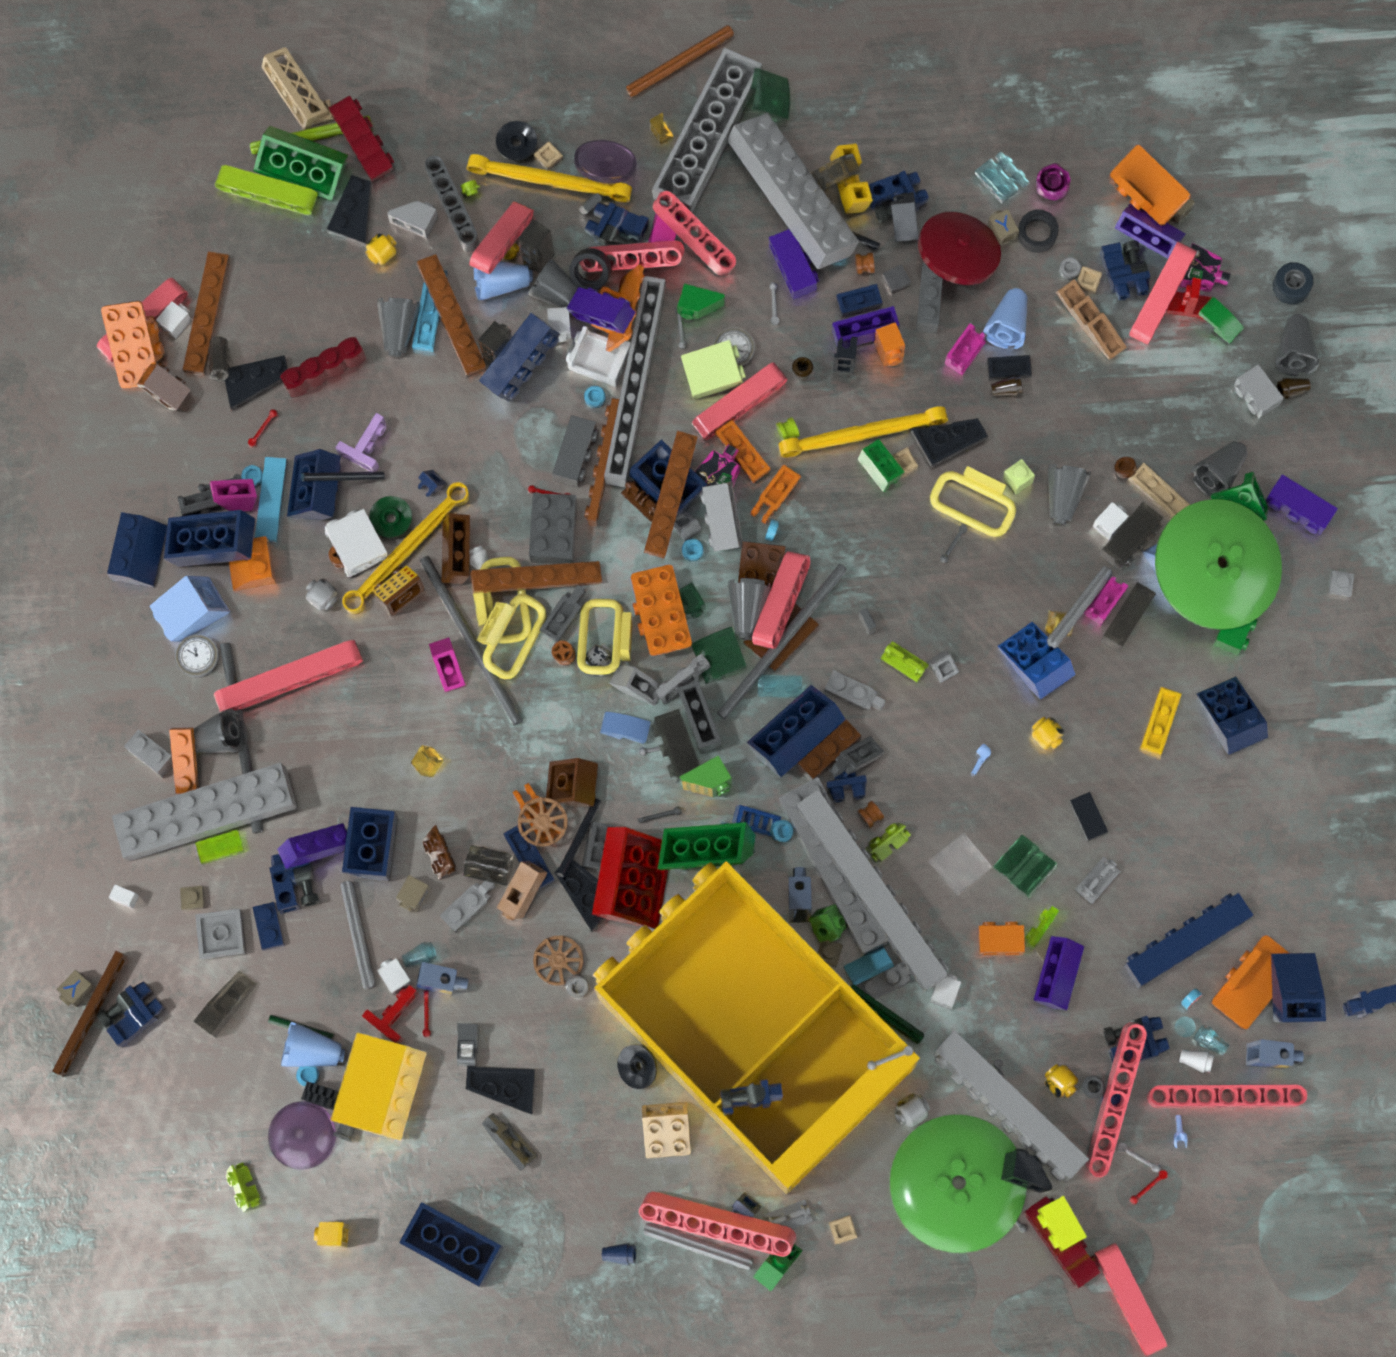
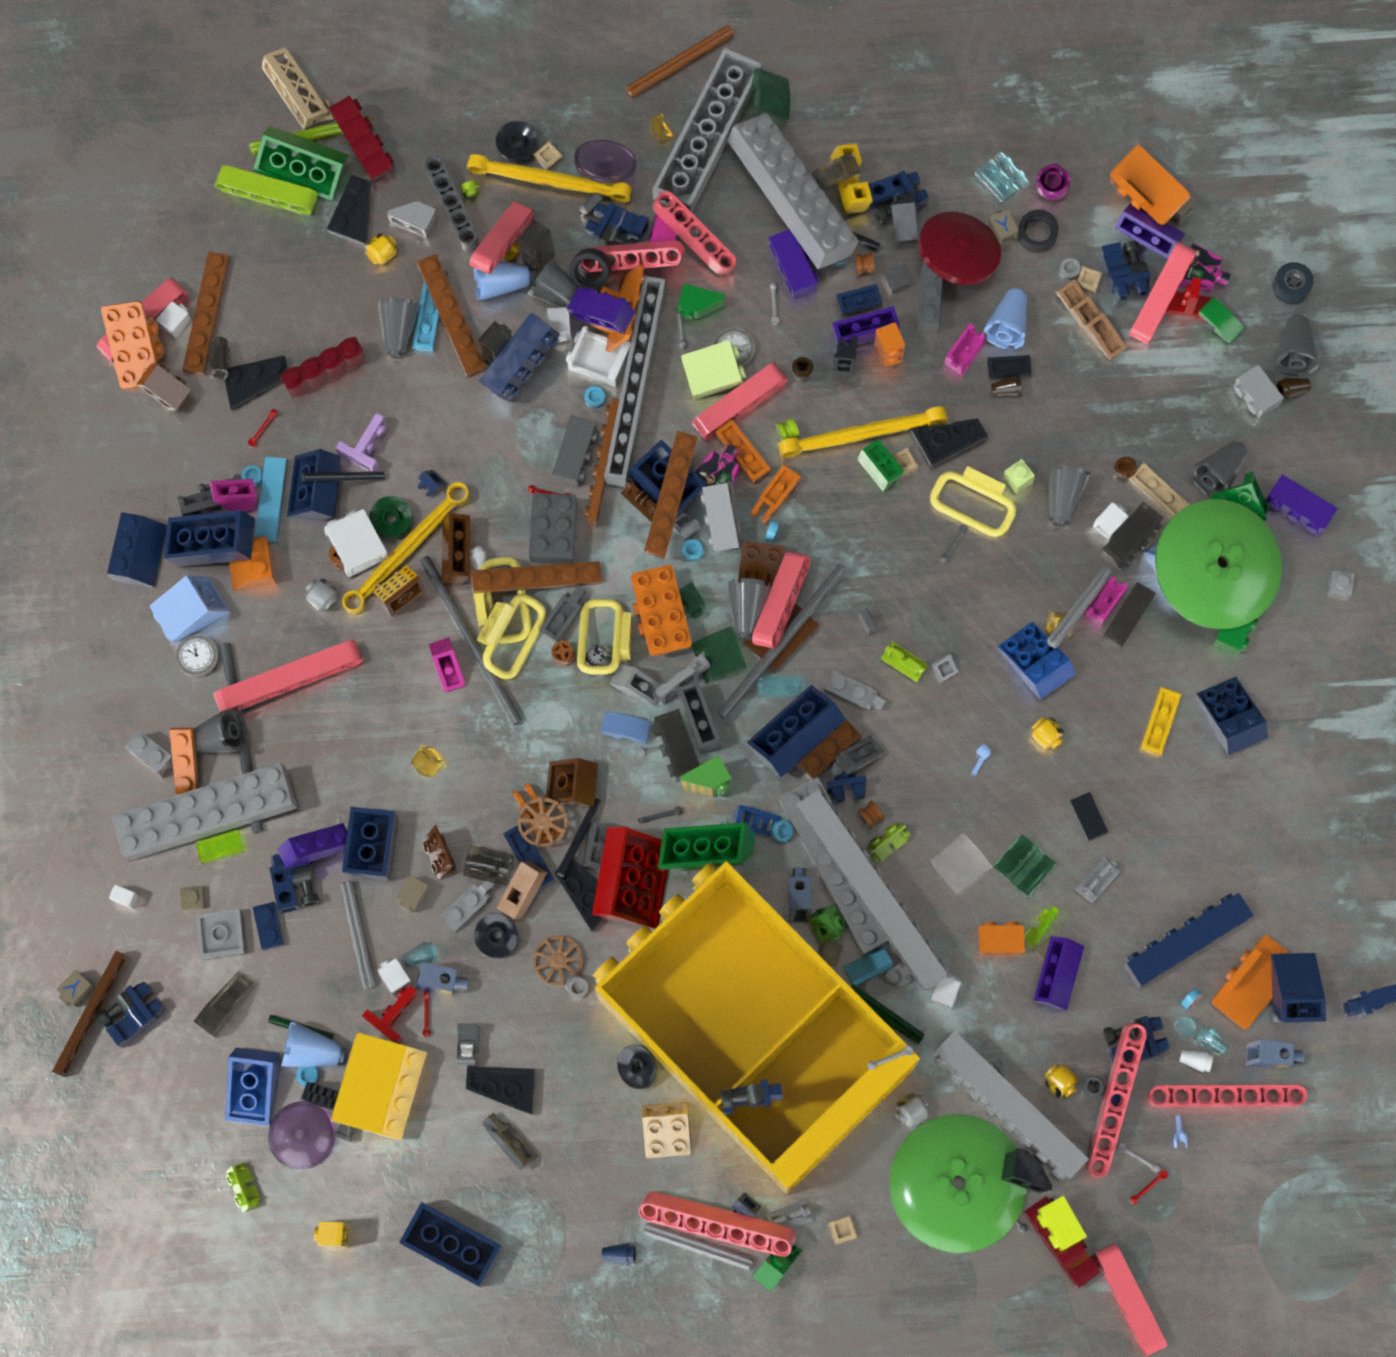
none -> blue slope [225,1047,280,1126]
none -> black dish [474,913,518,958]

